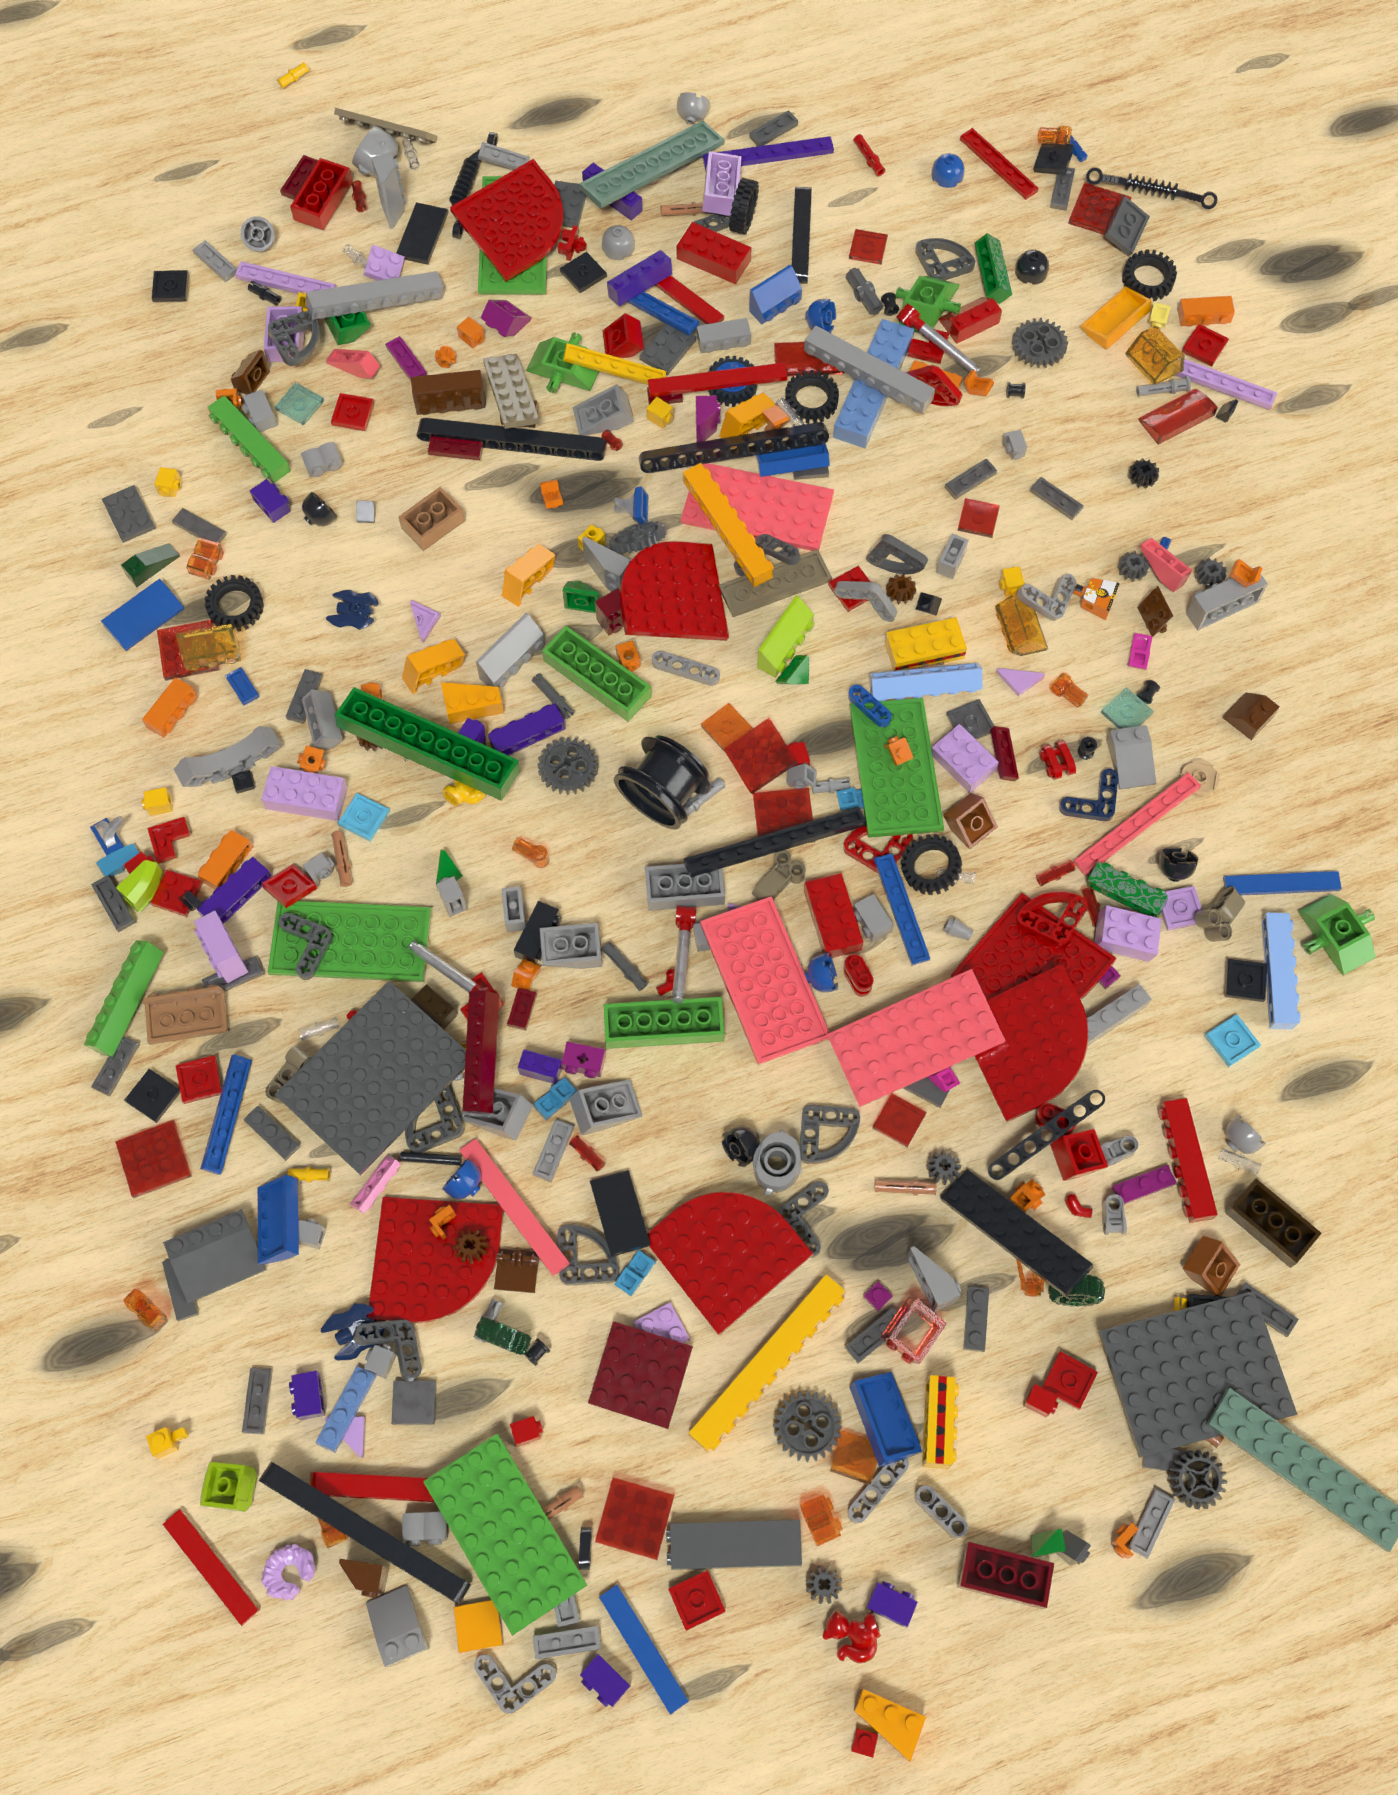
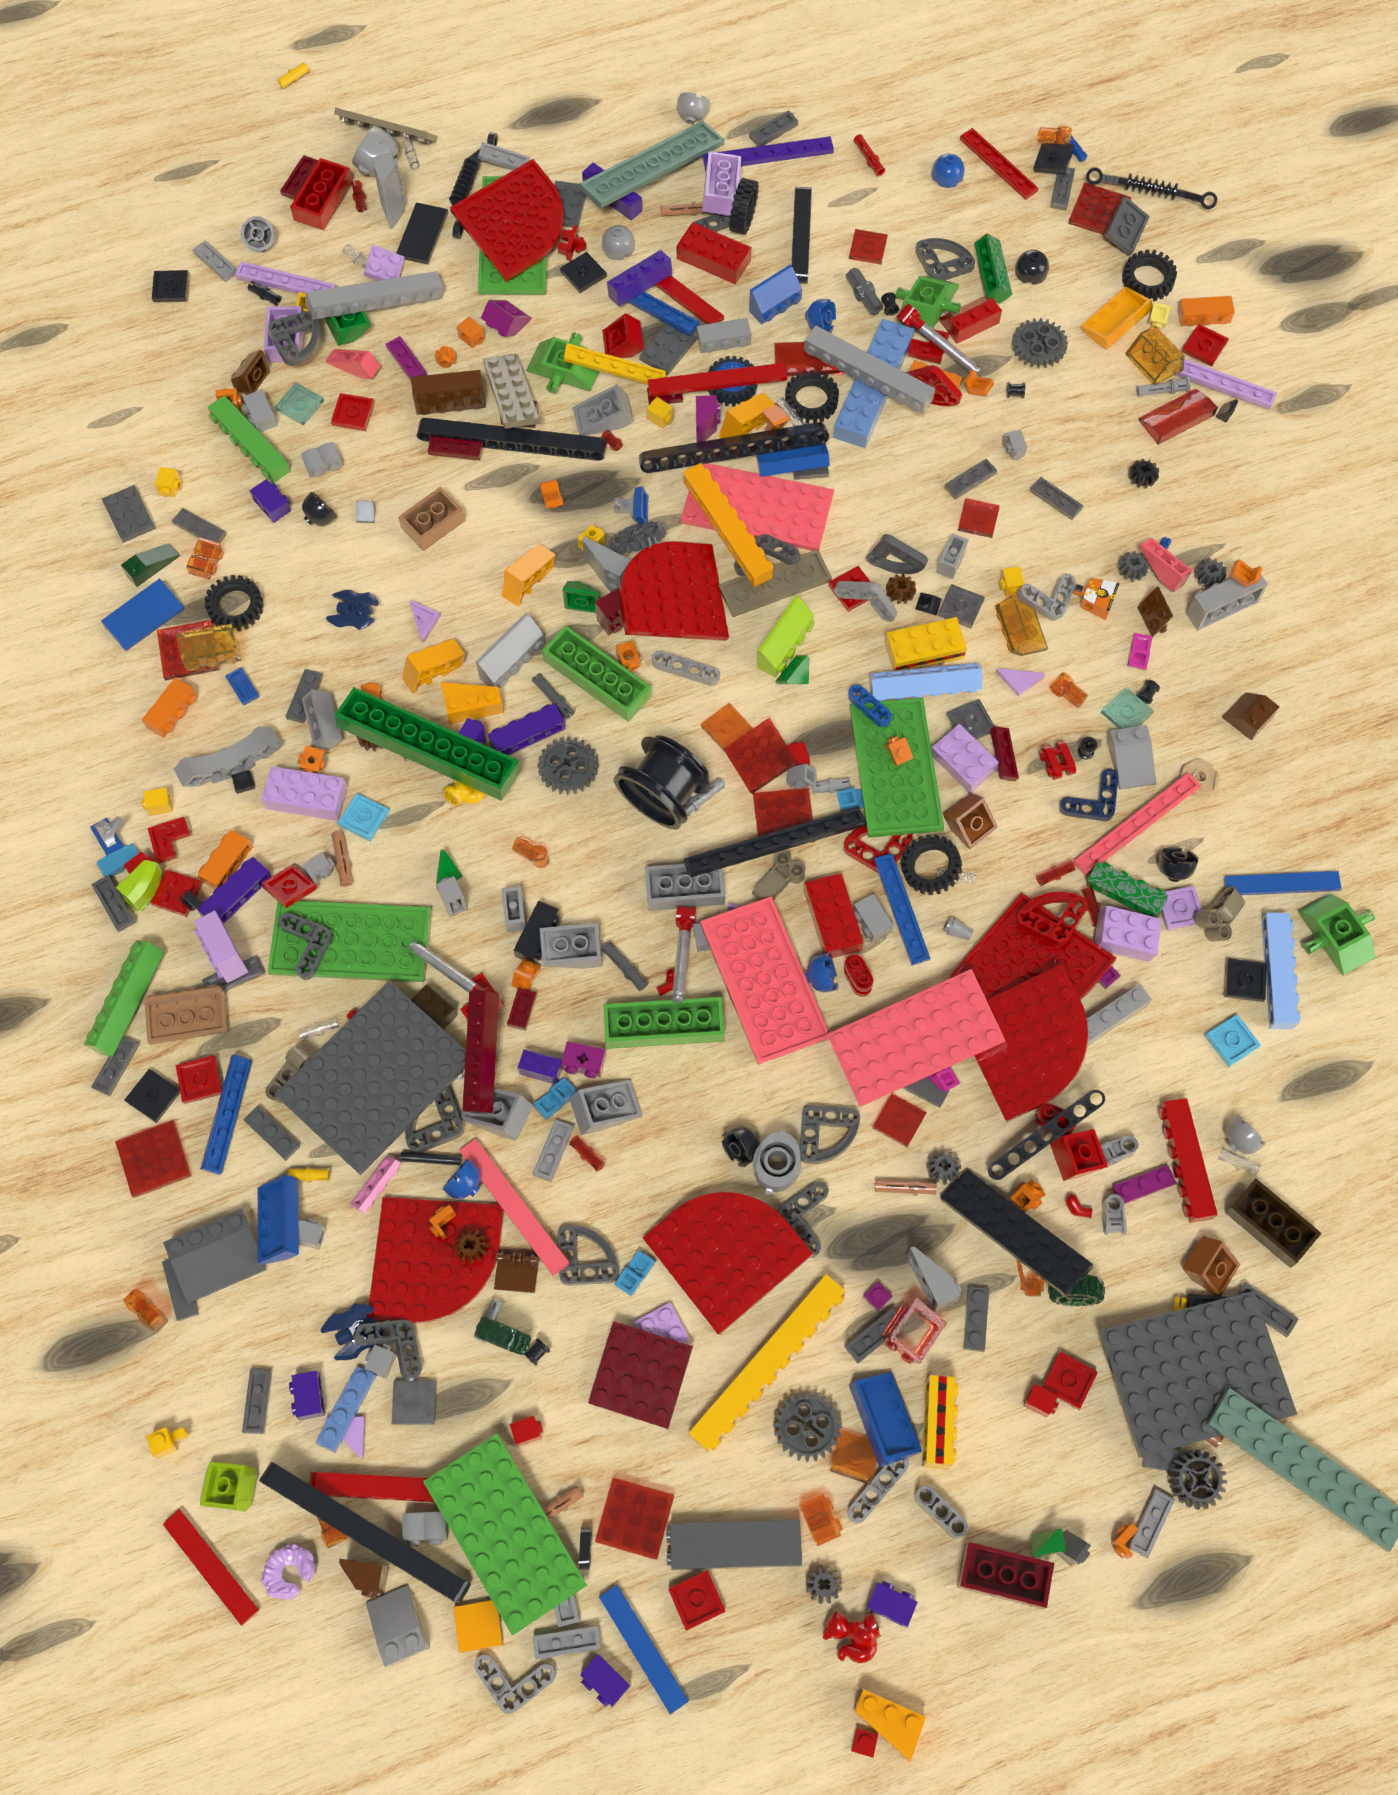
black tile [590,1170,651,1257] -> none
none -> flat silver tile [938,584,985,629]

